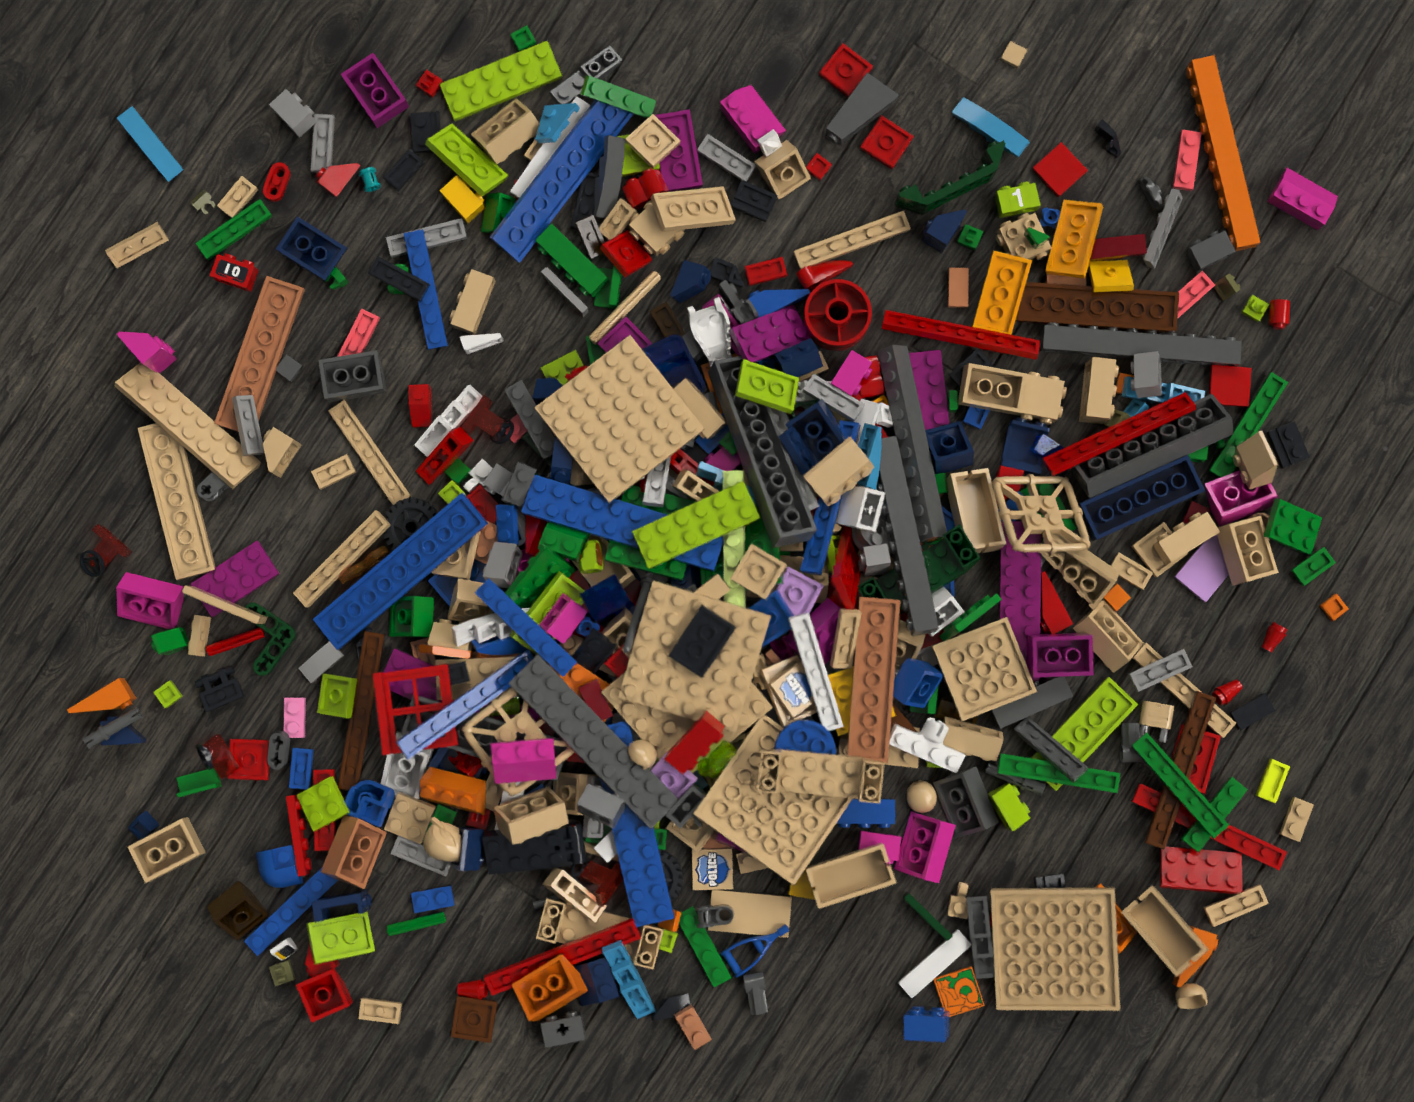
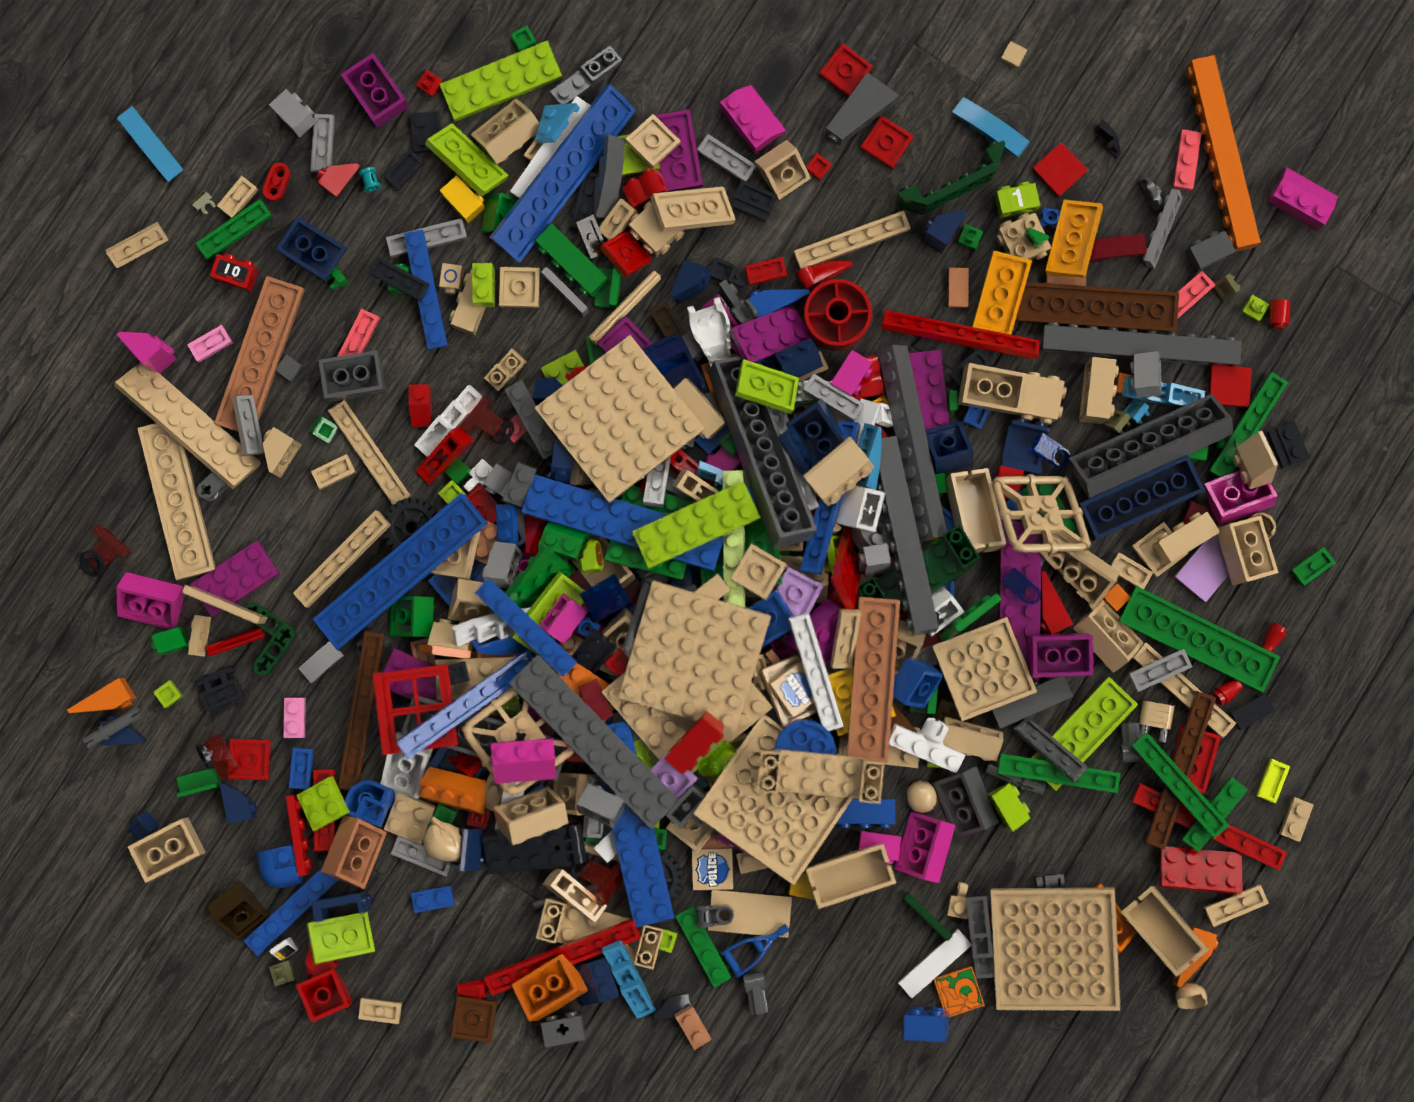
dark grey beam [267,731,290,770] -> none
lime plate [317,674,357,718] -> none
clear orange tile [339,546,389,584] -> none
green axle [387,912,446,936] -> none
white slope [460,333,504,354] -> none
green plate [580,75,656,119] -> none
tan hair [628,740,657,770] -> none
orange tile [658,909,681,932] -> none
black tile [668,604,737,678] -> none
white tile [758,129,782,157] -> none
red plate [1043,392,1196,476] -> none
yellow plate [1088,260,1134,292] -> none
green plate [1264,499,1322,555] -> none
orange tile [1319,593,1349,621] -> none
none -> bright pink plate [187,325,233,362]
none -> dark blue slope [220,783,257,824]
none -> green slope [309,416,339,443]
none -> tan brick [439,263,464,295]
none -> lime brick [472,263,495,307]
none -> tan slope [484,349,527,391]
none -> tan plate [499,267,540,308]
none -> clear blue piece [1001,567,1041,605]
none -> green plate [1118,586,1280,693]

